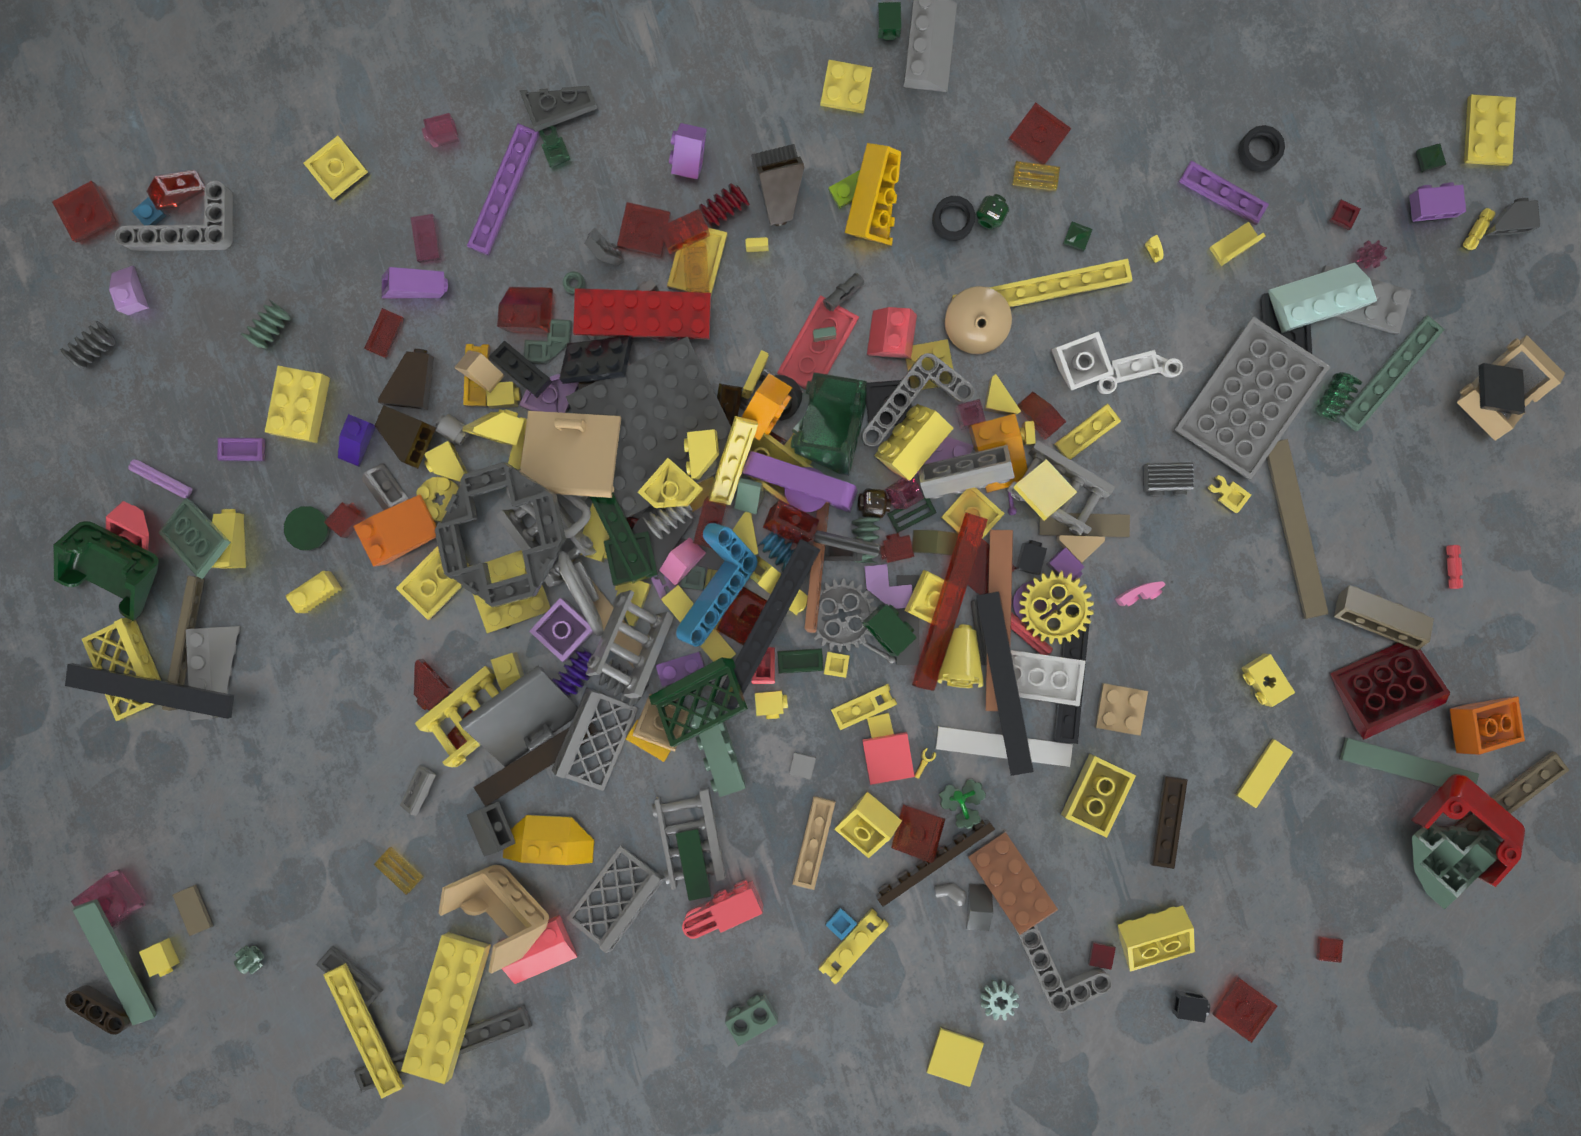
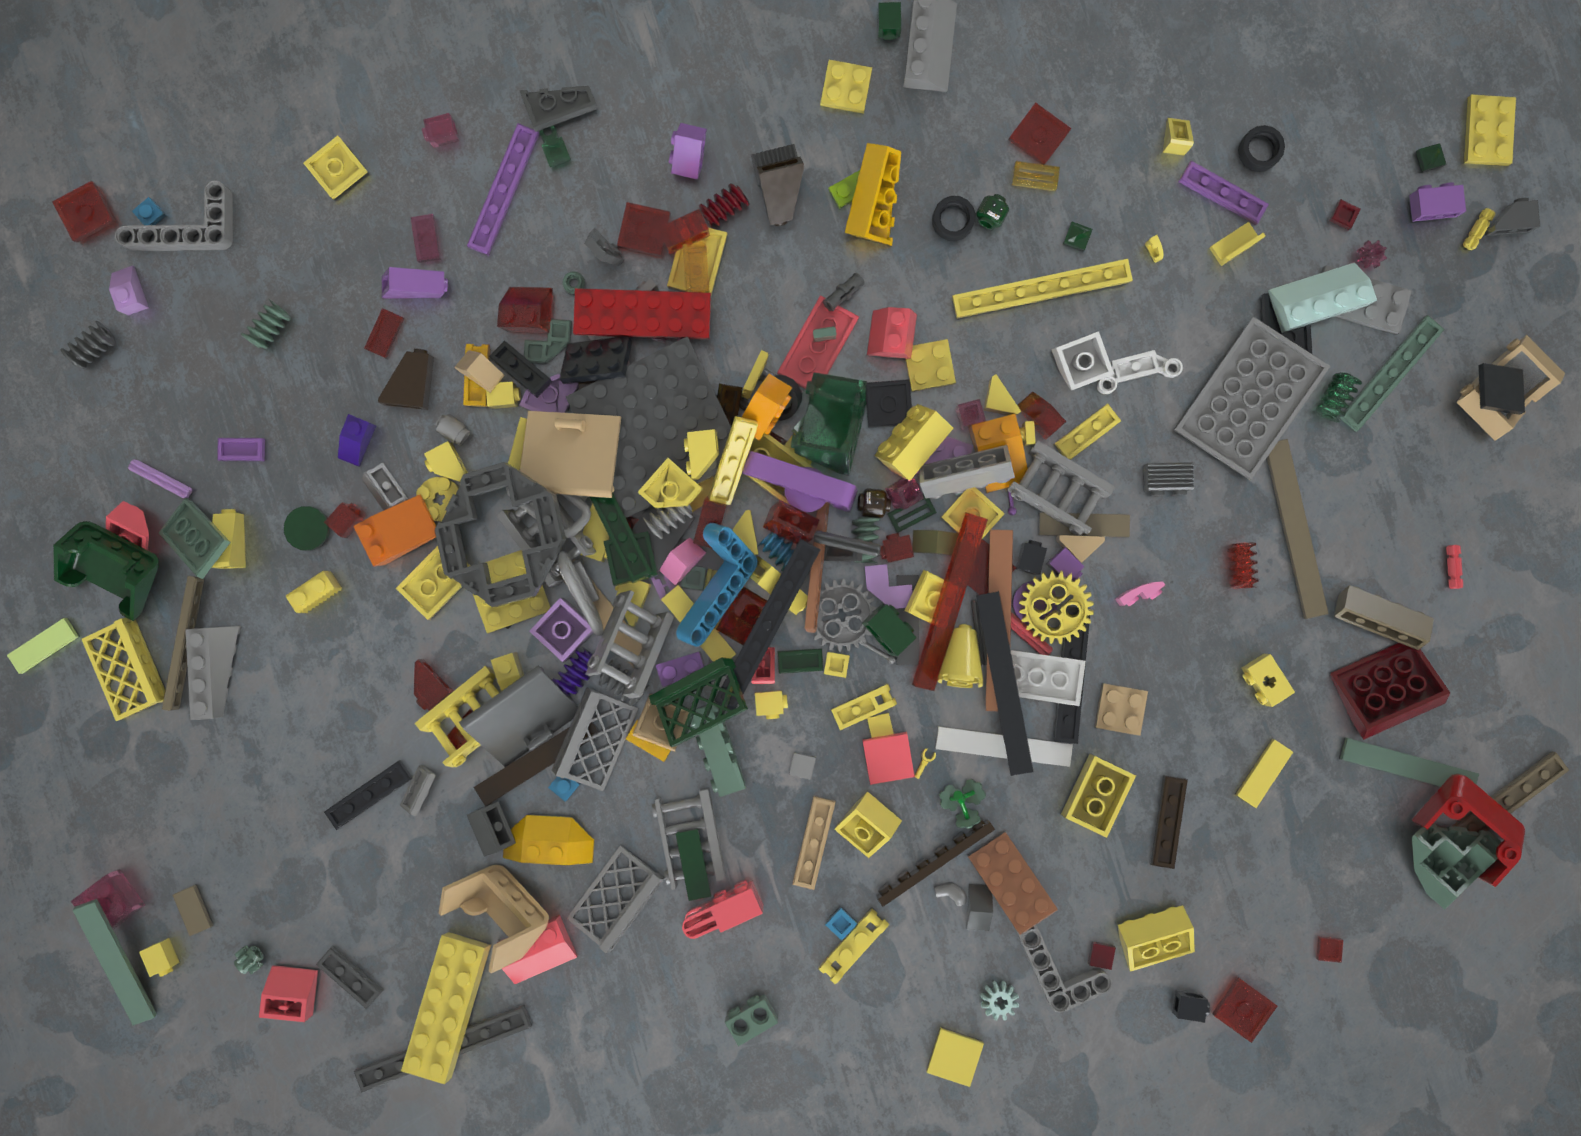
black tile [65,663,234,719] -> none
dark brown beam [65,985,132,1035] -> none
clear red slope [146,170,205,210] -> none
light yellow brick [265,366,330,443] -> none
light yellow tile [323,963,404,1099] -> none
dark brown slope [374,405,436,469] -> none
clear yellow tile [374,847,423,895] -> none
light yellow slope [462,409,524,446] -> none
sand green slope [735,478,765,514] -> none
light yellow tile [745,237,769,252] -> none
light grey beam [861,353,974,446] -> none
clear red tile [891,805,946,863] -> none
tan dish [945,286,1012,354] -> none
light yellow tile [1013,459,1077,521] -> none
light yellow plate [1208,475,1251,513] -> none
orange slope [1450,696,1525,755] -> none
none -> yellowish green tile [7,618,79,674]
none -> coral slope [259,965,318,1022]
none -> black tile [324,760,412,830]
none -> dark azure plate [548,776,581,802]
none -> light yellow slope [1163,118,1194,155]
none -> clear red piece [1227,542,1259,589]

